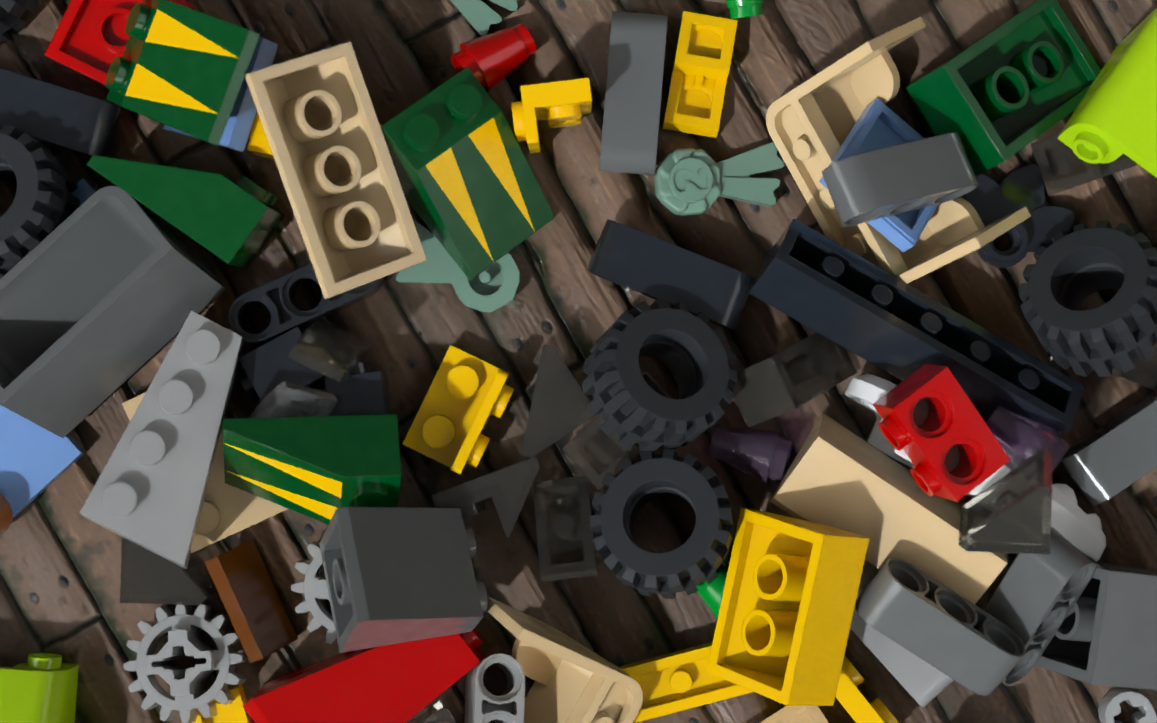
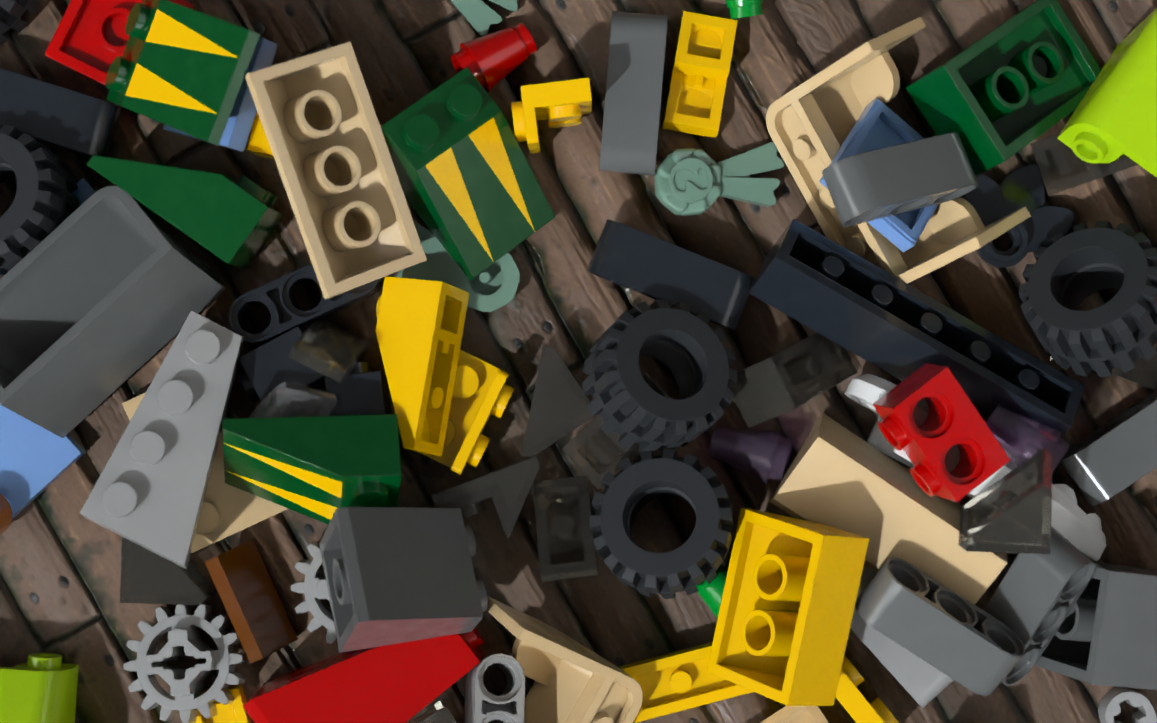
none -> yellow slope [375,276,470,457]

